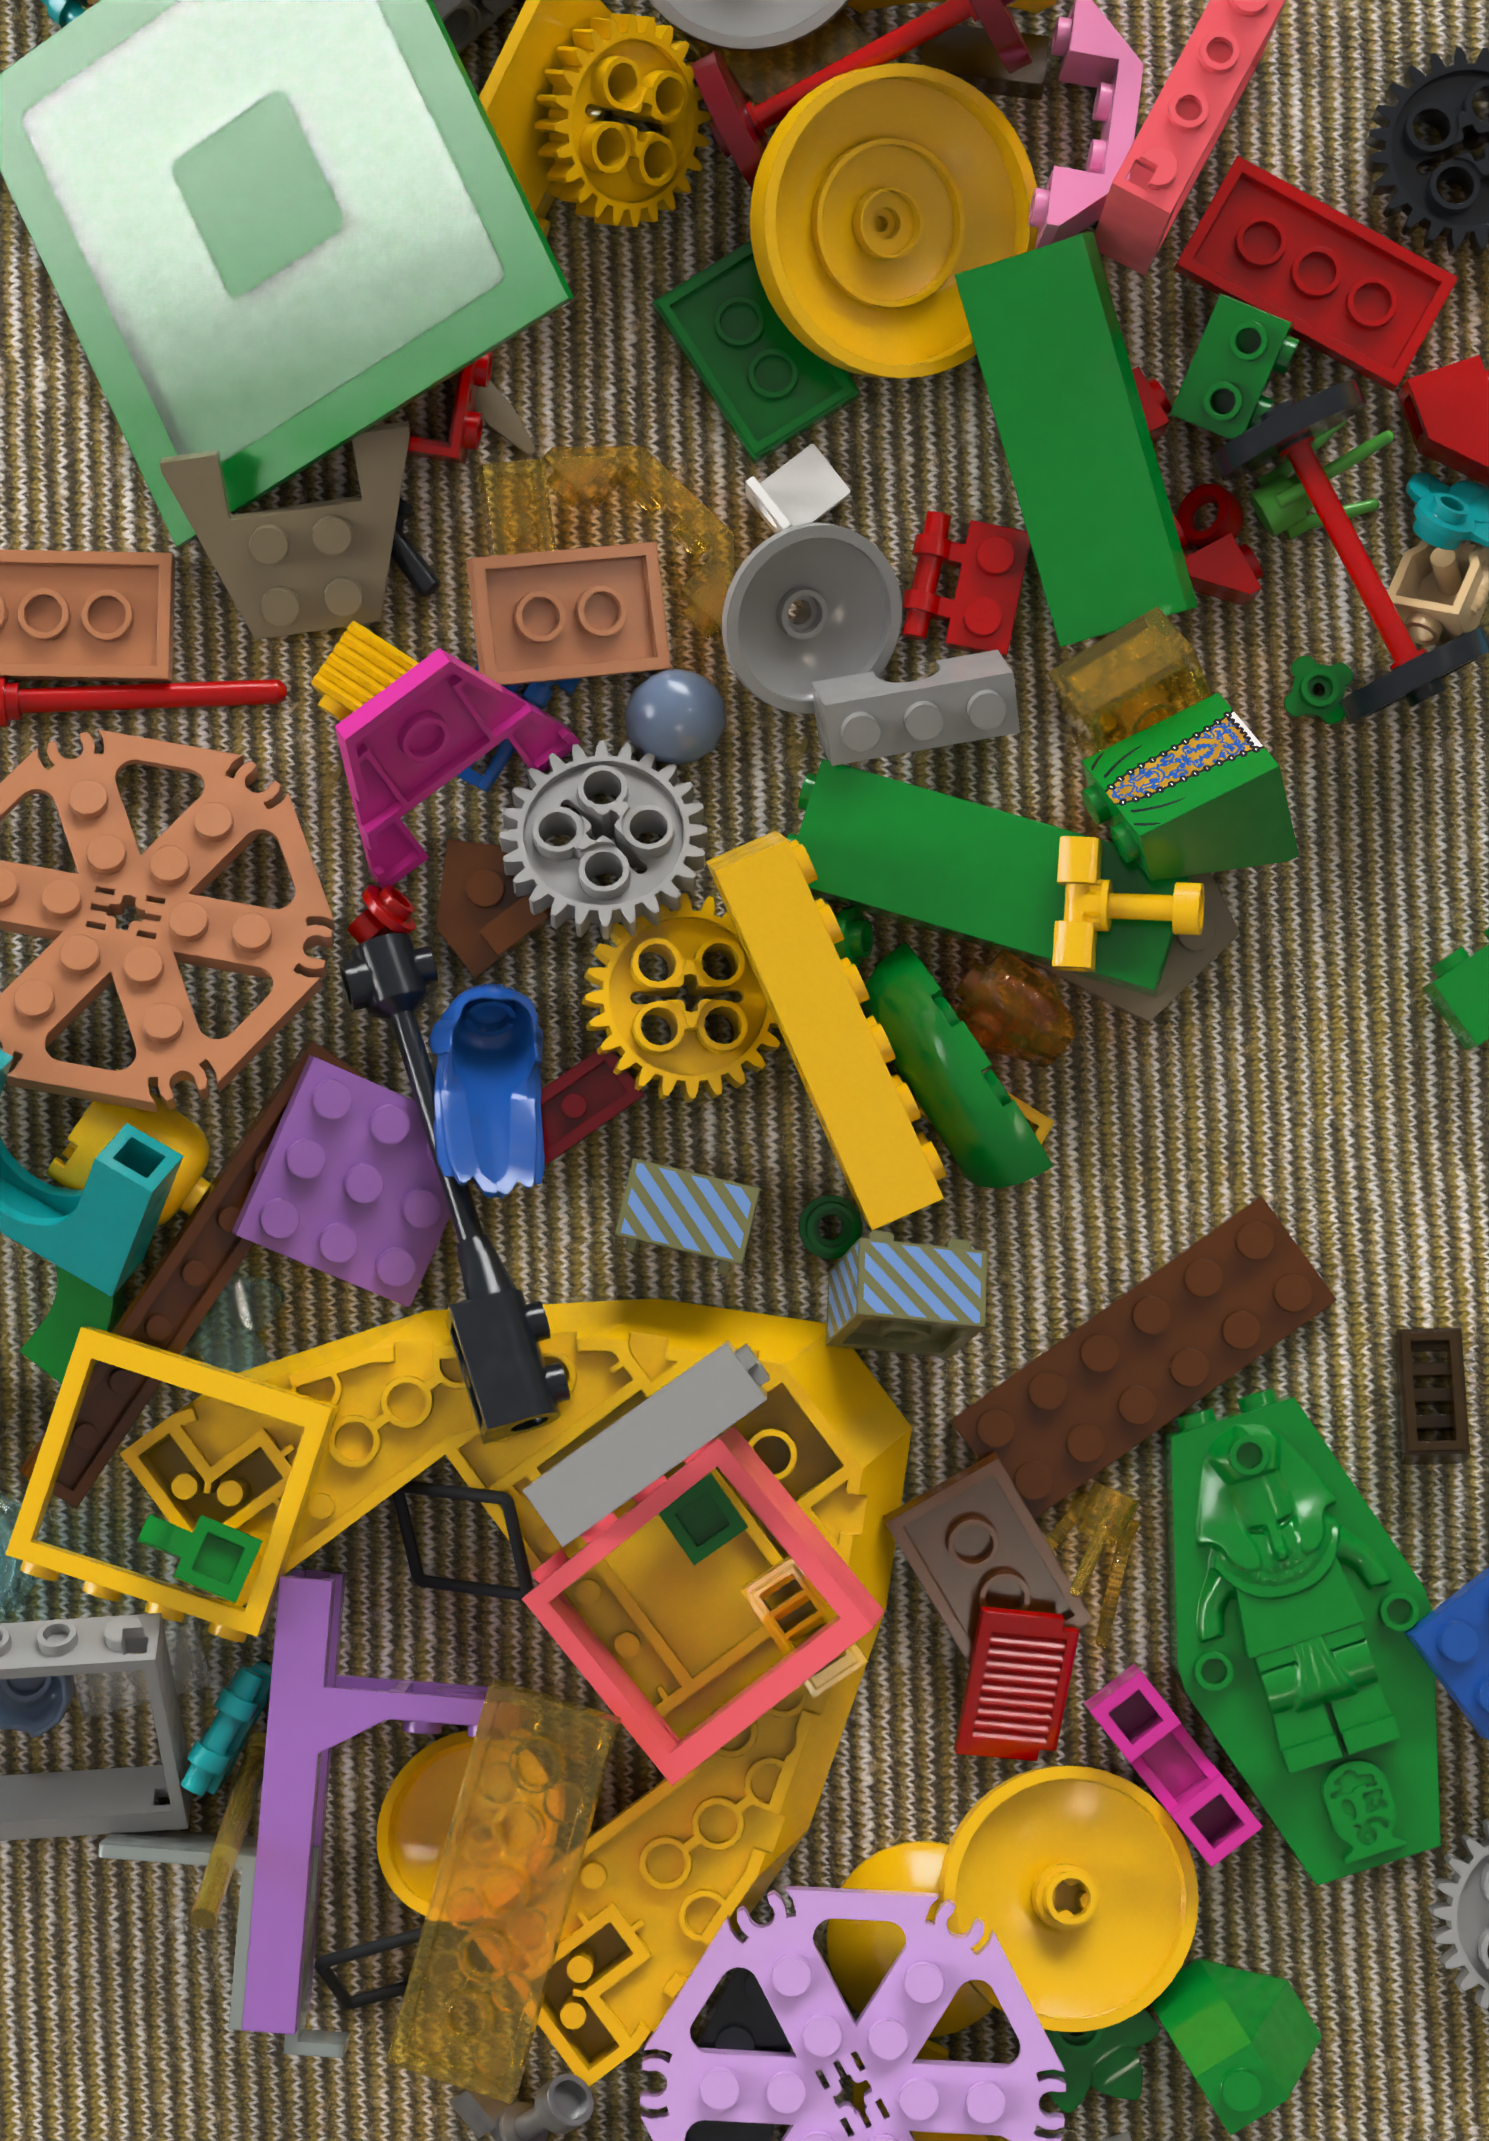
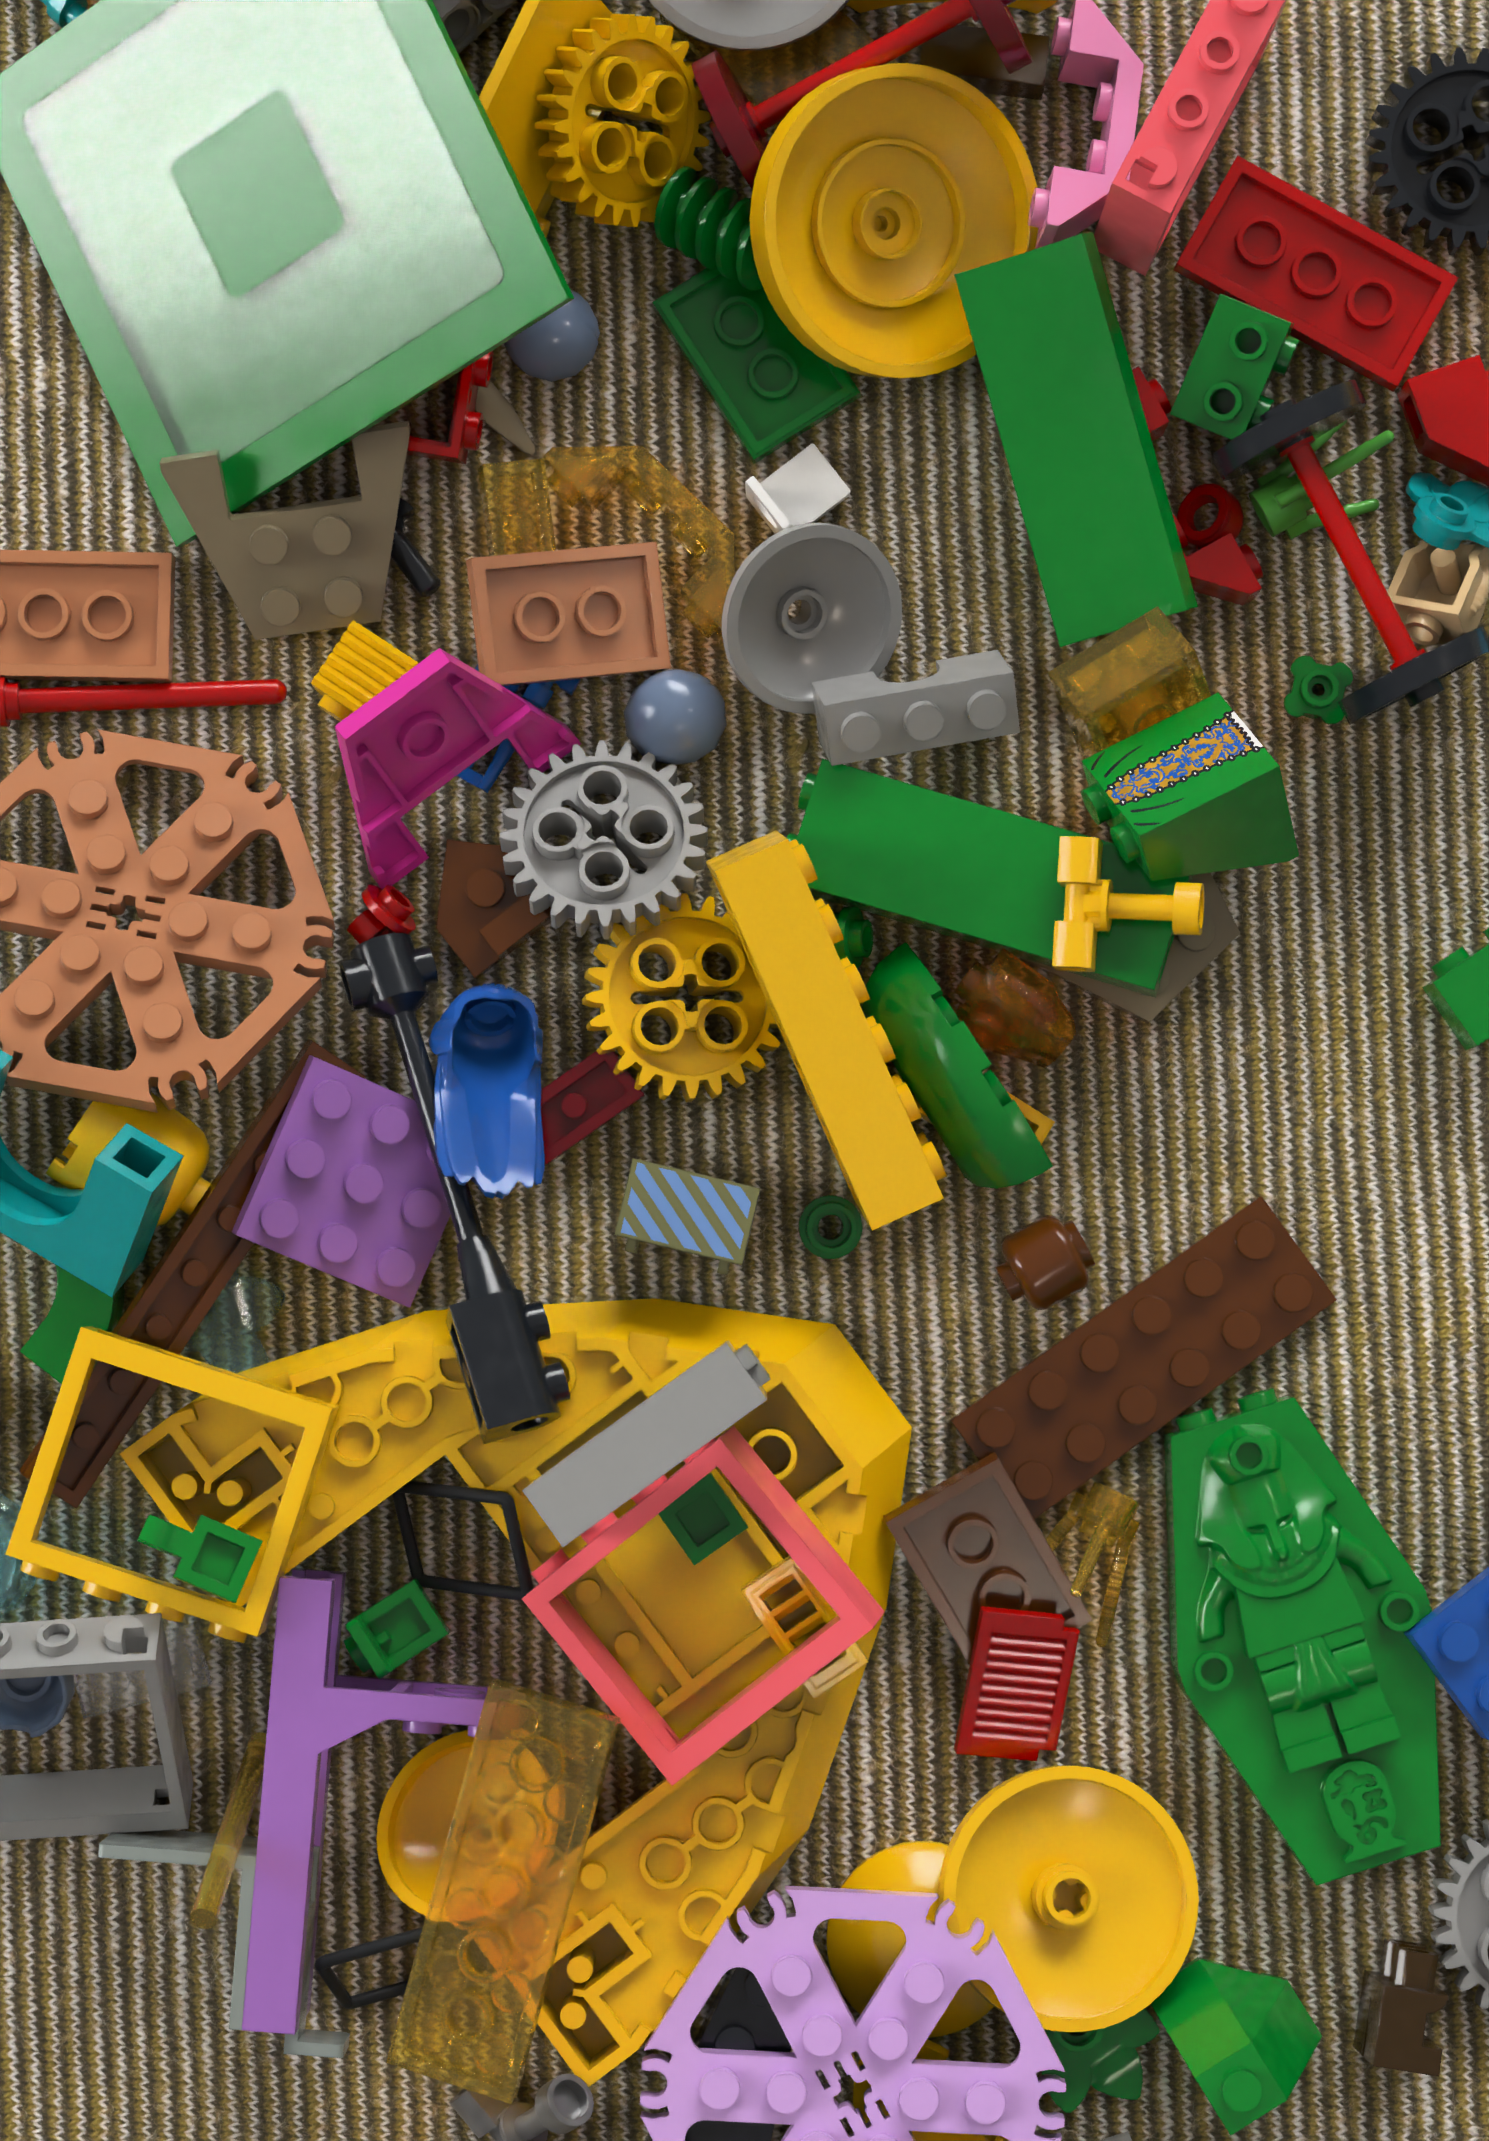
teal plate [181,1660,272,1796] -> none
olive container [826,1230,987,1358] -> none
red plate [901,511,1030,660] -> none
dark pink arch [1083,1663,1263,1867] -> none
dark brown slope [1395,1328,1470,1465] -> none
none -> green bracket [344,1578,450,1679]
none -> sand blue hair [504,289,600,382]
none -> green piece [654,166,763,291]
none -> reddish brown head [995,1215,1095,1310]
none -> dark brown hips [1353,1938,1449,2077]

